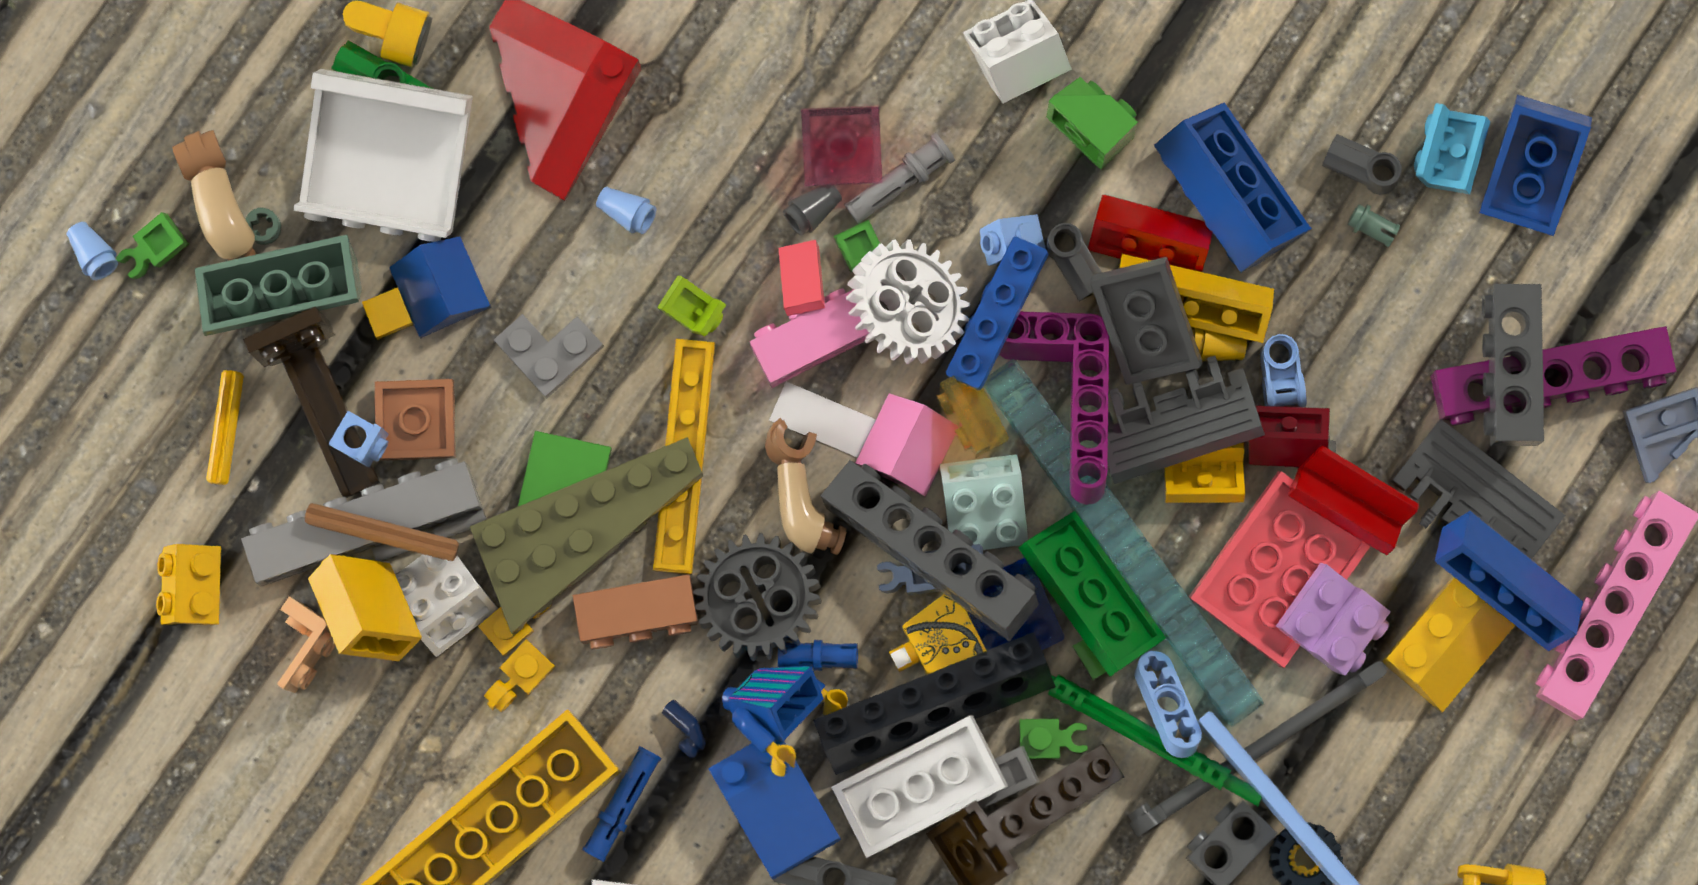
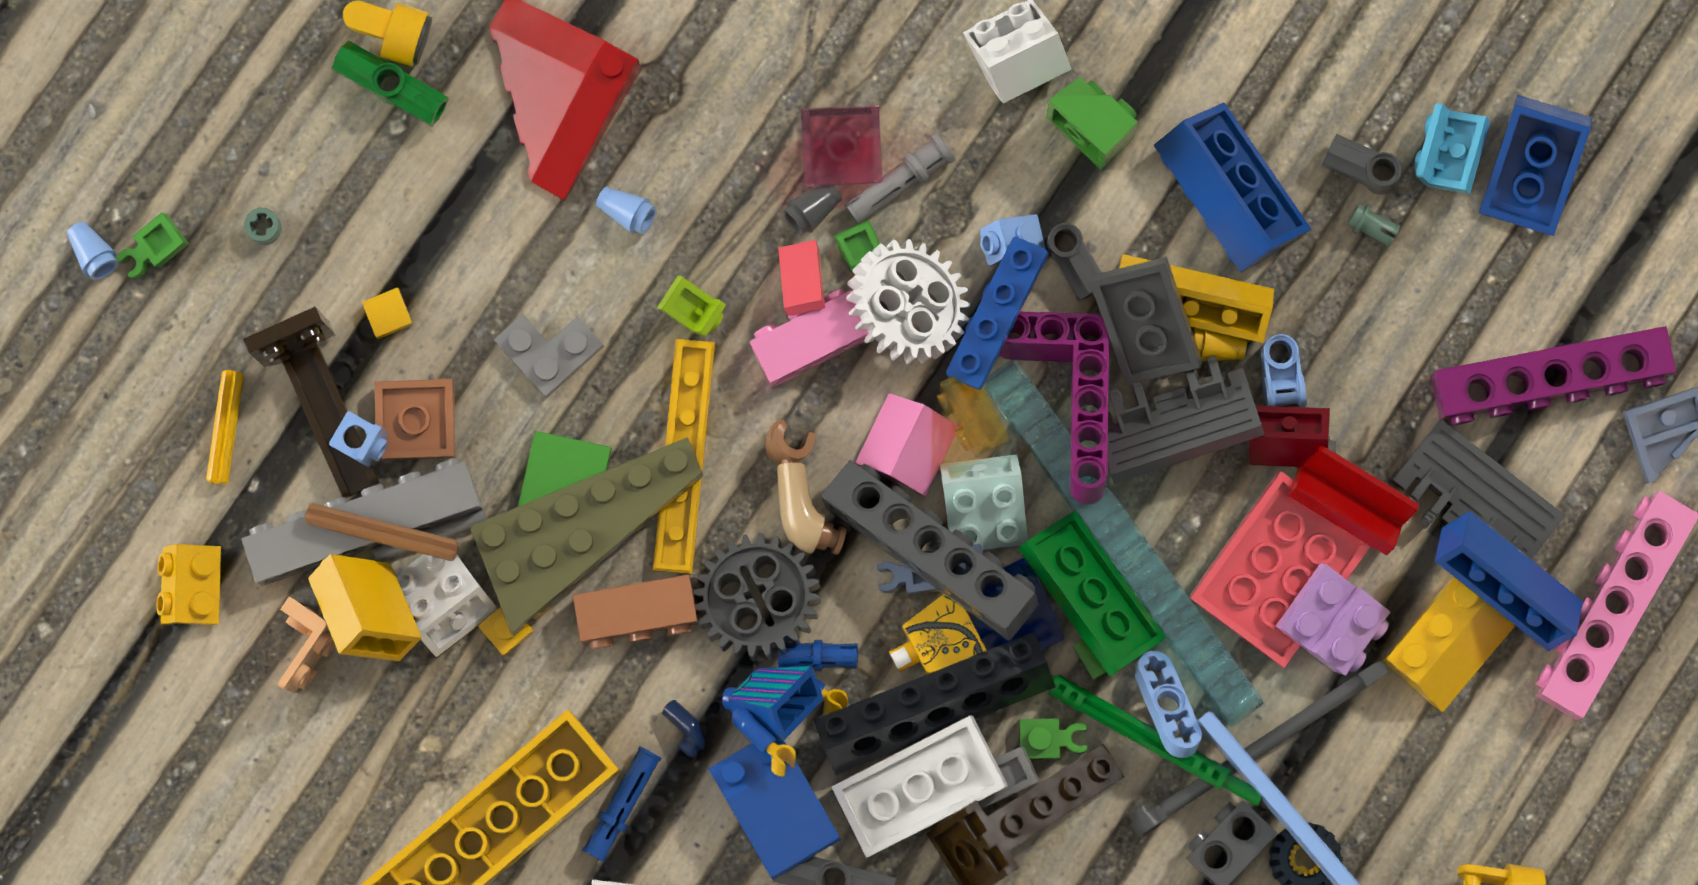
tan piece [172,130,256,261] -> none
sand green slope [195,234,362,336] -> none
white panel [293,69,473,242] -> none
blue slope [389,236,491,338] -> none
yellow plate [484,639,556,712] -> none
white sticker [769,381,876,458] -> none
red panel [1088,195,1213,272] -> none
yellow bracket [1164,442,1245,503] -> none
dark grey brick [1482,284,1544,446] -> none

